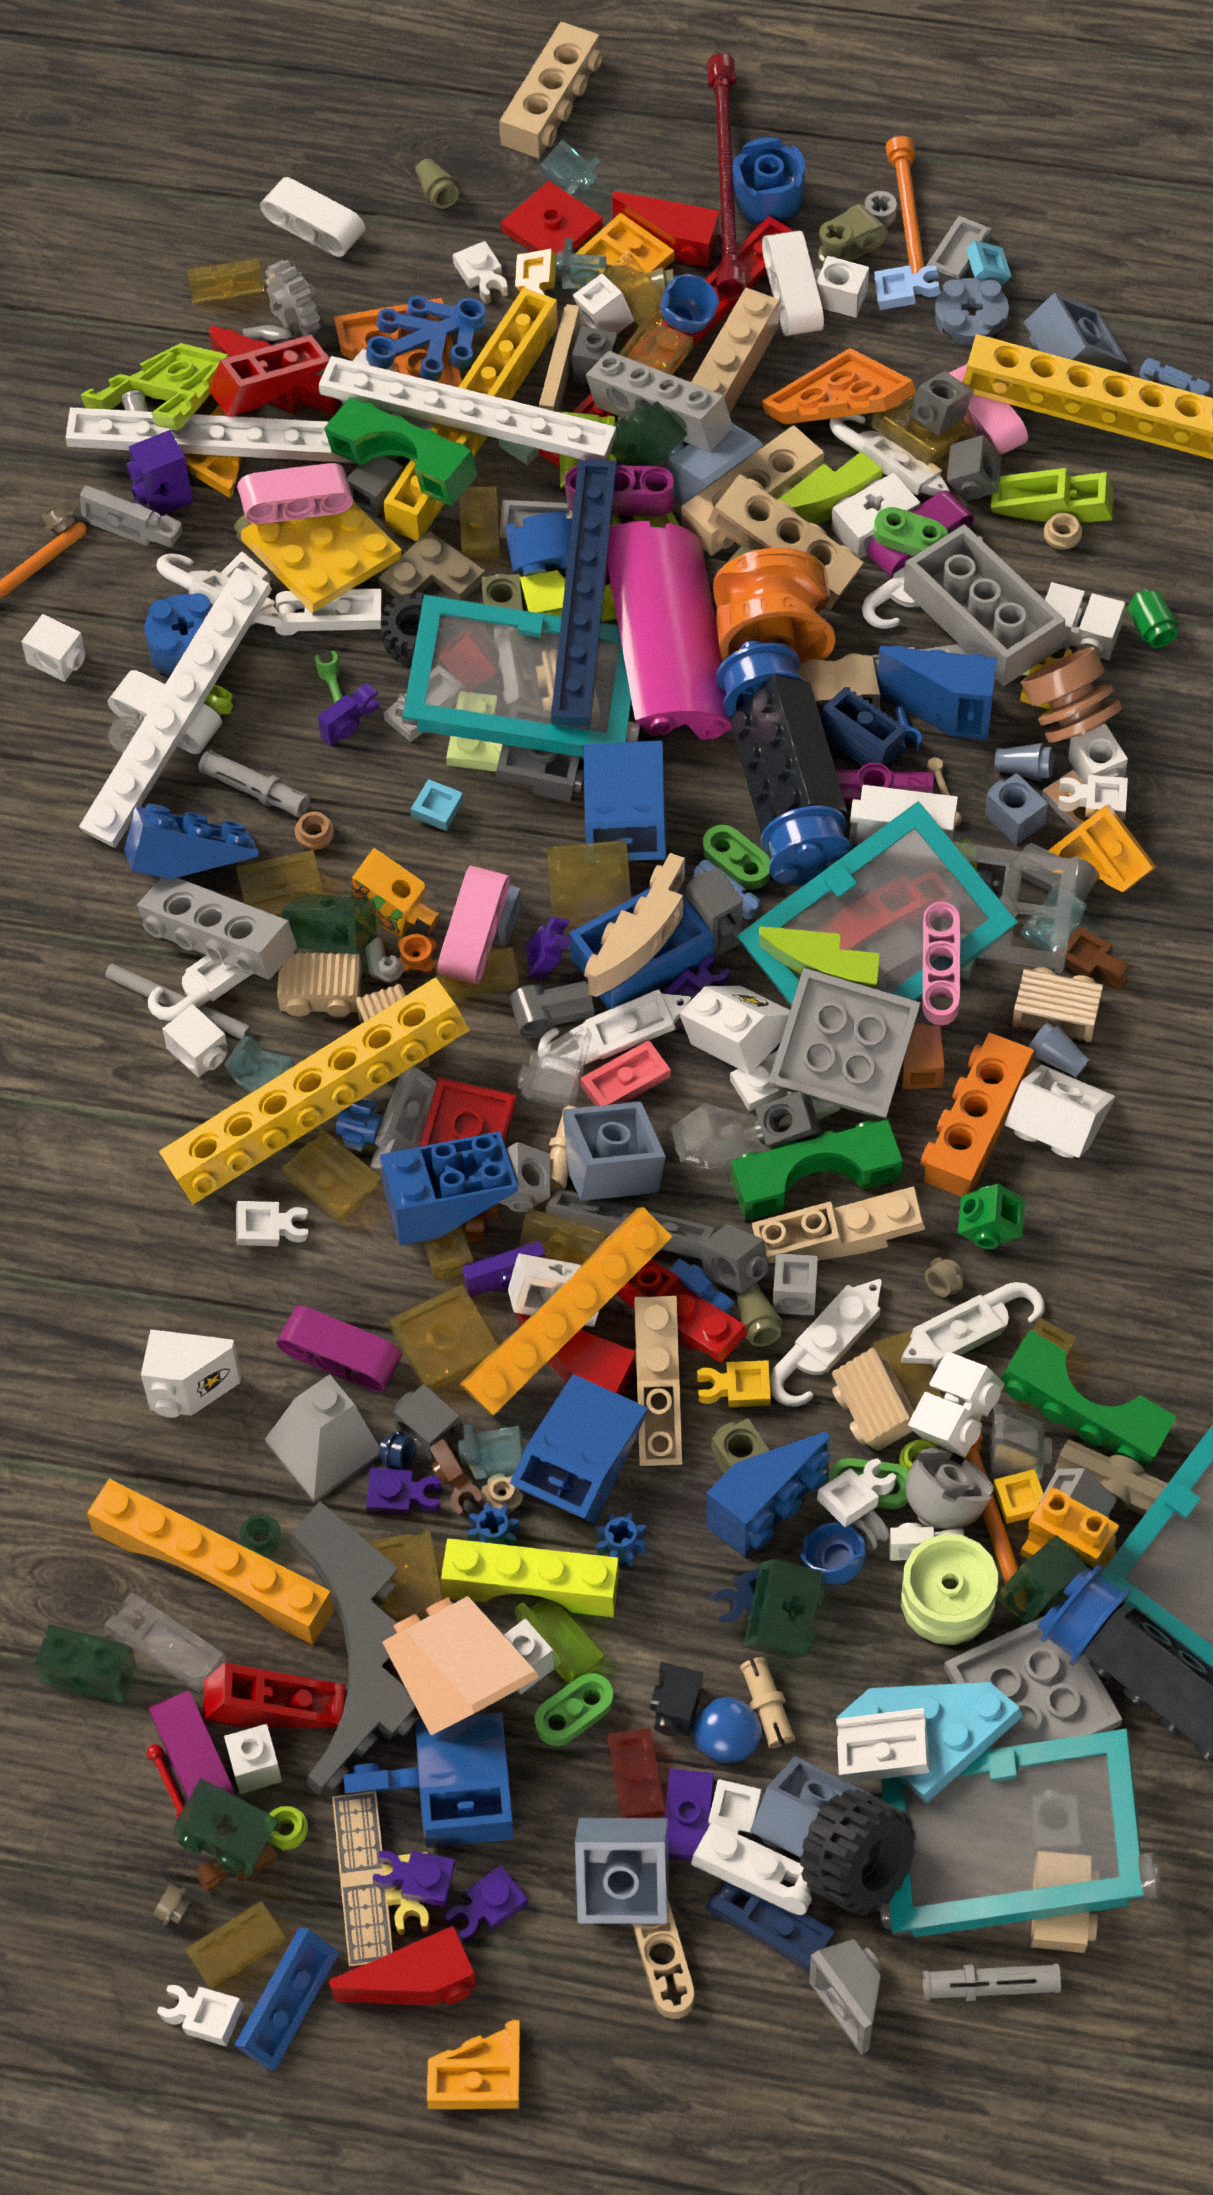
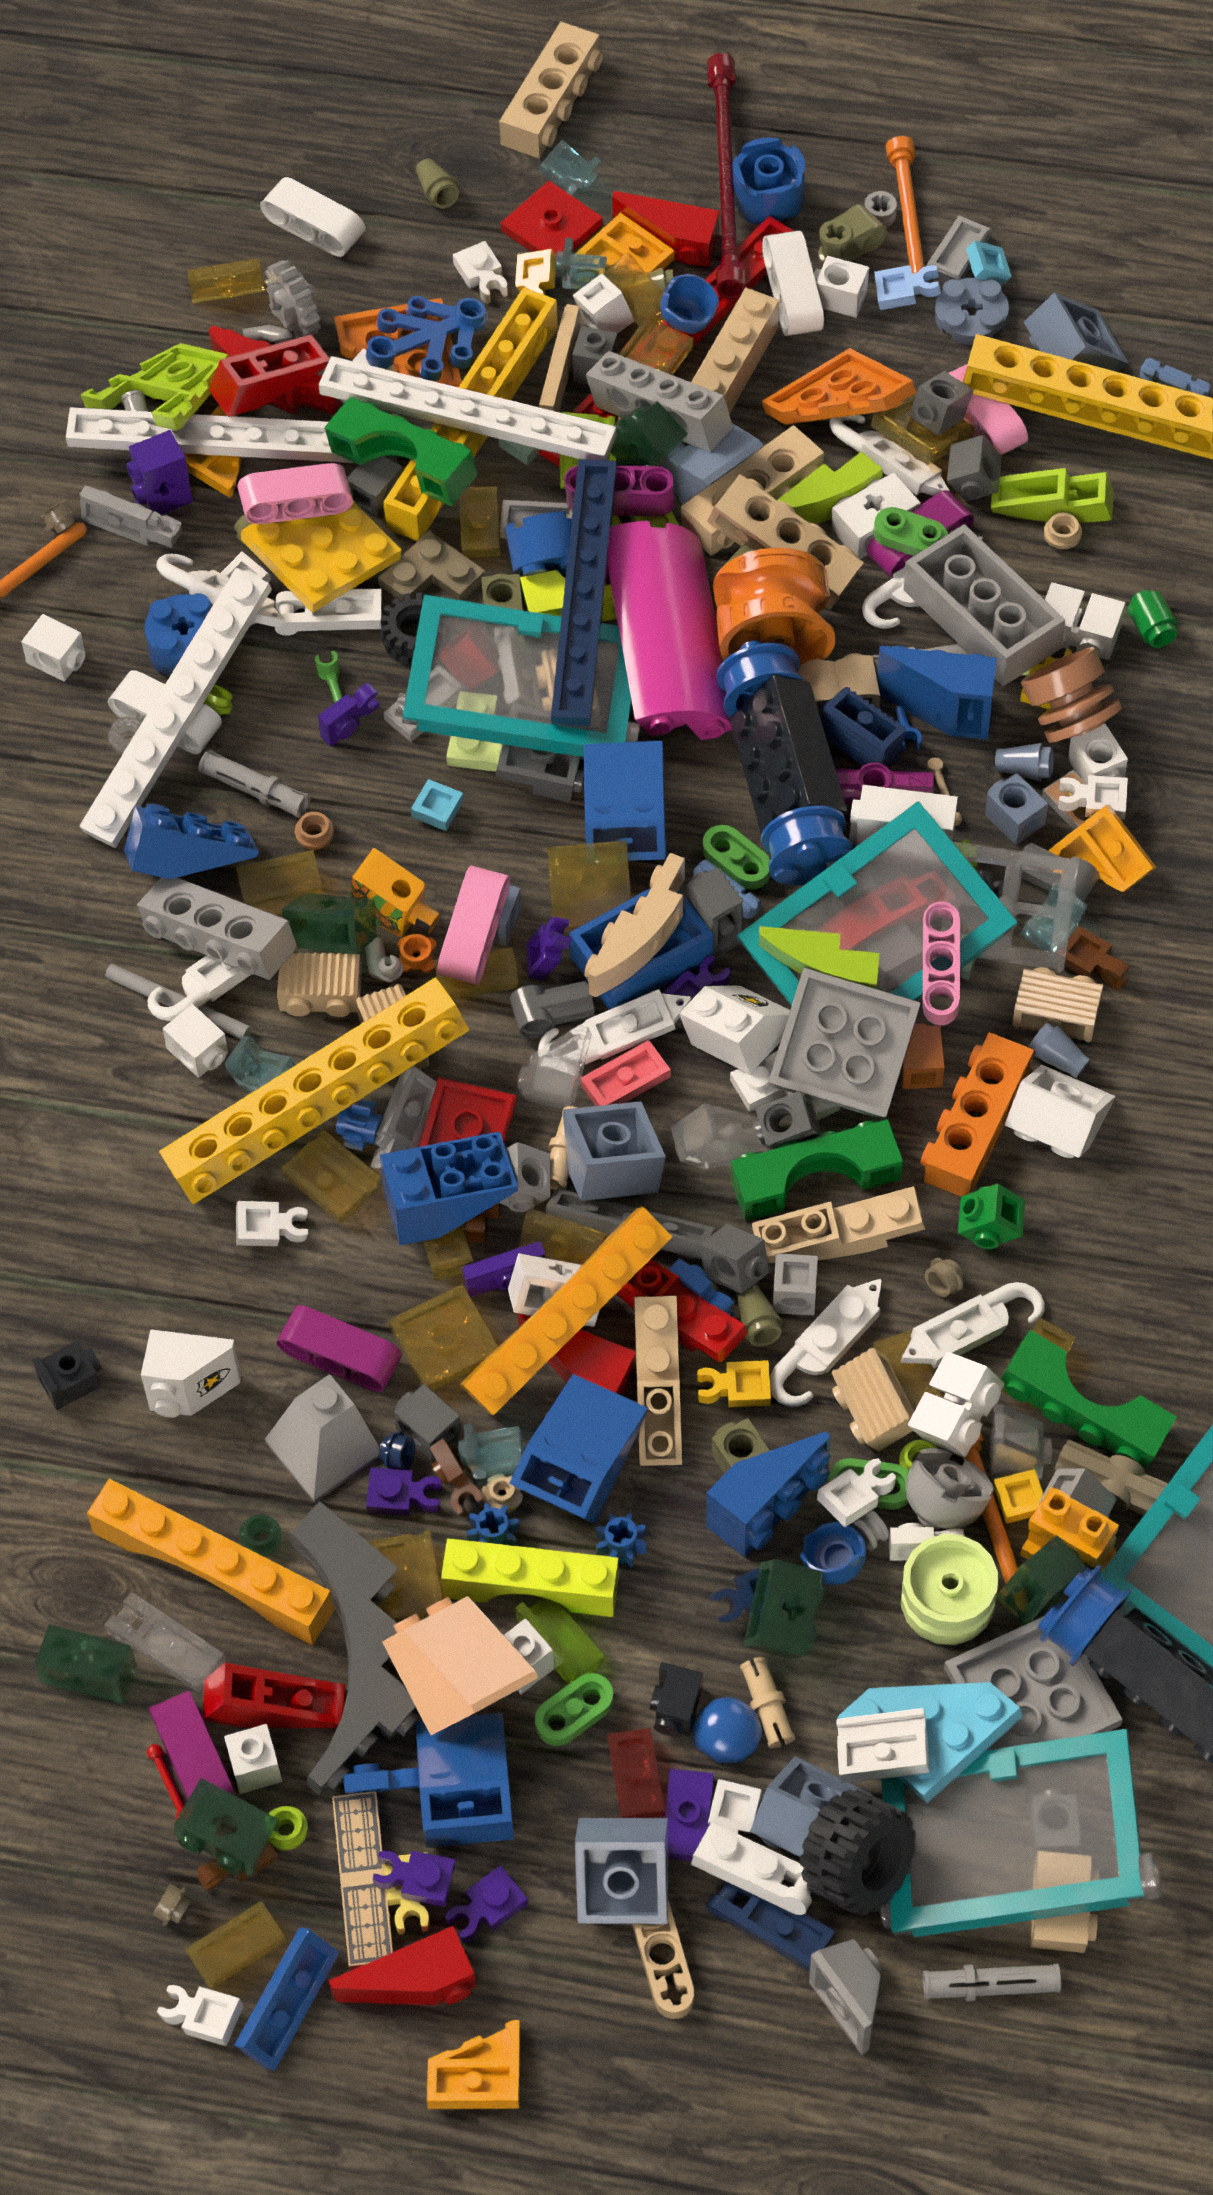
none -> black brick [32,1340,102,1410]

